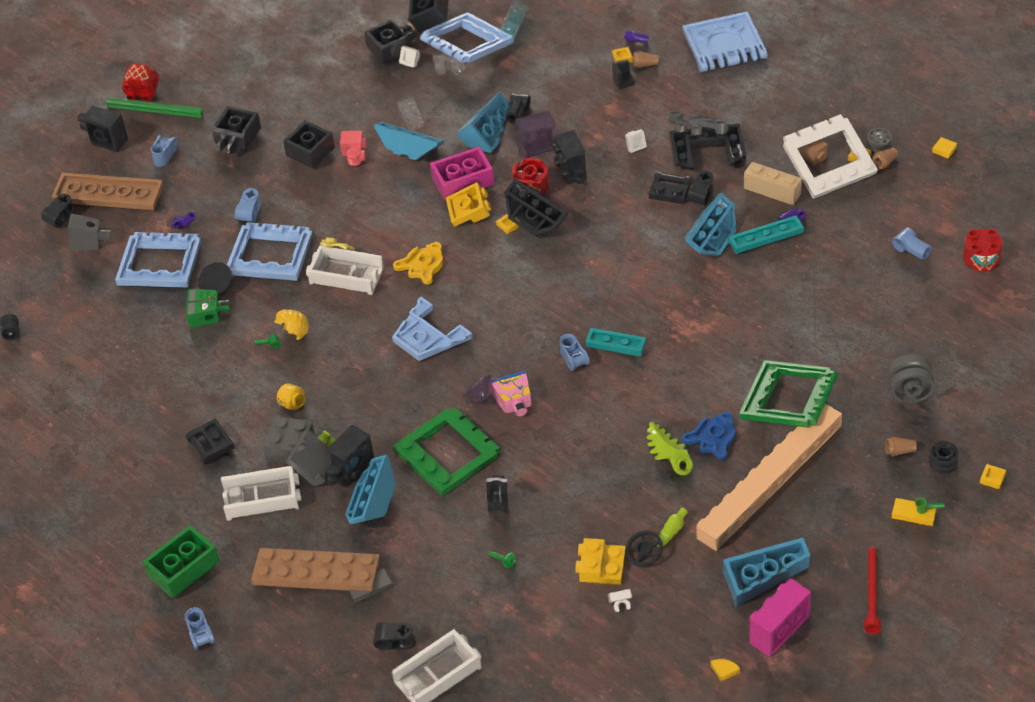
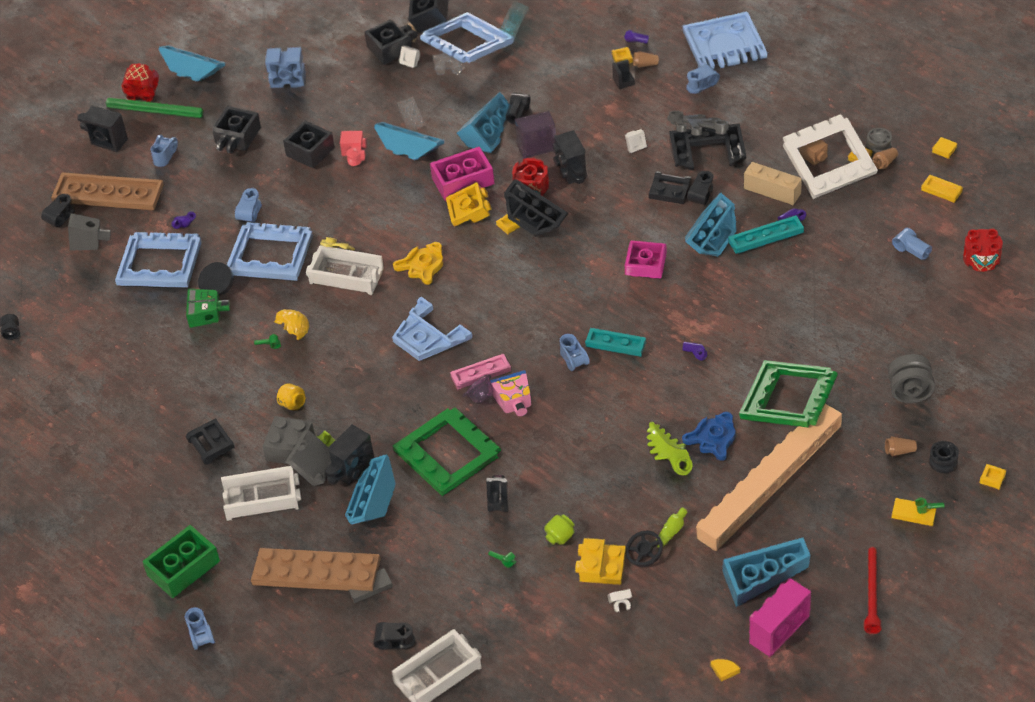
none -> dark azure wedge [159,45,225,81]
none -> medium blue brick [265,47,306,88]
none -> bright pink tile [450,354,511,390]
none -> lime head [544,514,575,545]
none -> dark pink brick [625,241,667,279]
none -> dark purple arm [683,341,707,360]
none -> medium blue piece [687,64,720,94]
none -> yellow tile [921,175,963,203]

